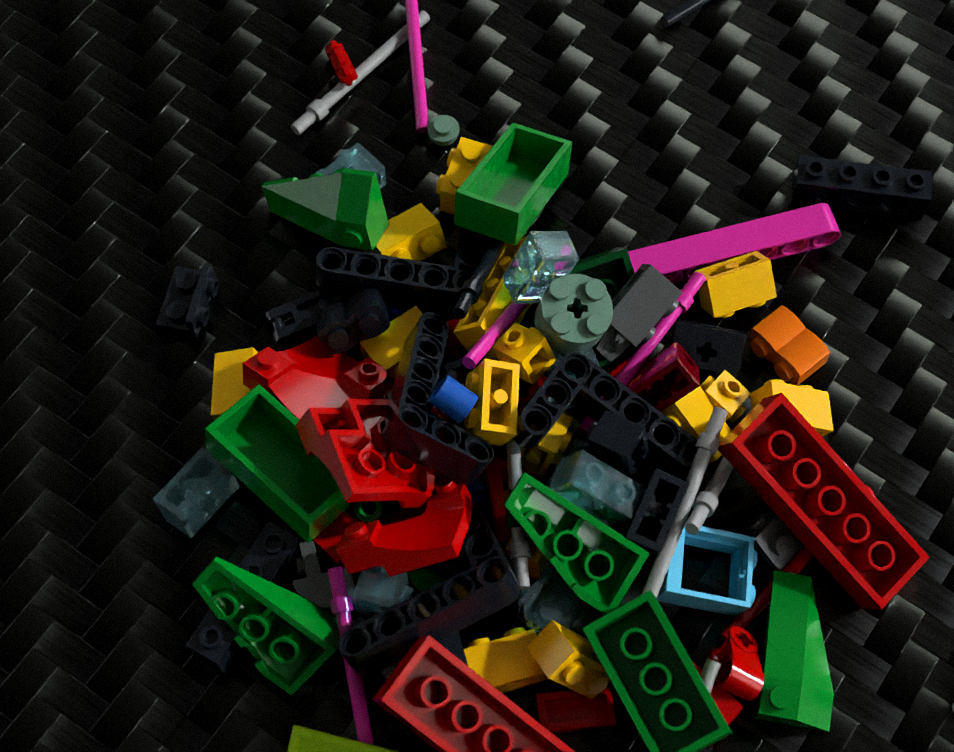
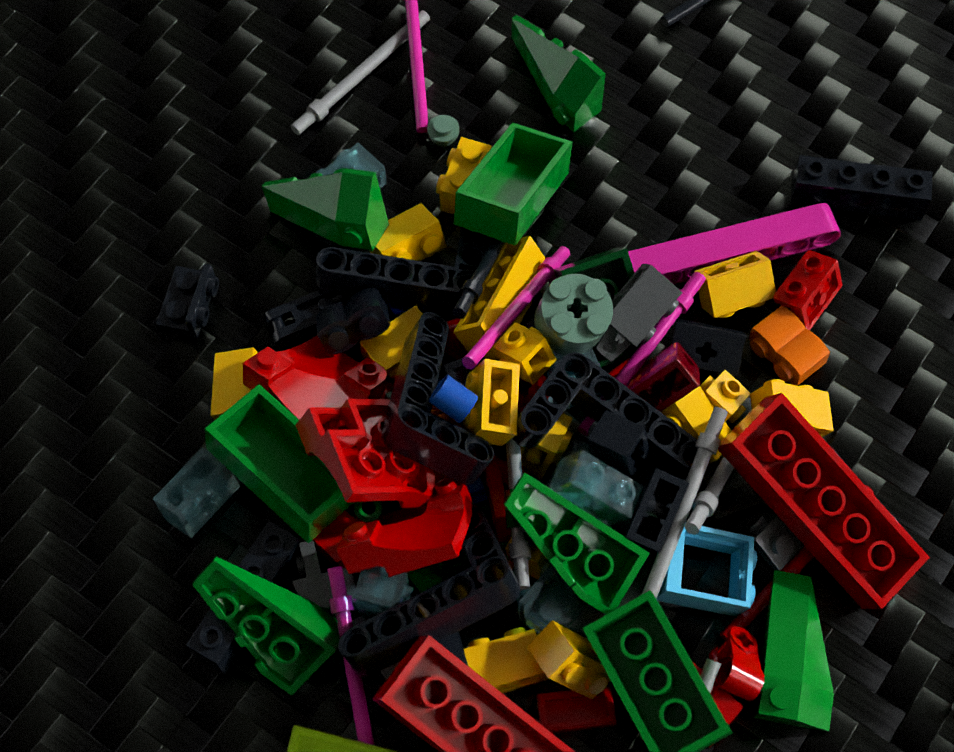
red axle [325,40,358,86] -> none
clear light blue brick [503,231,579,304] -> none
none -> green wedge [511,15,606,132]
none -> red bracket [773,250,843,330]

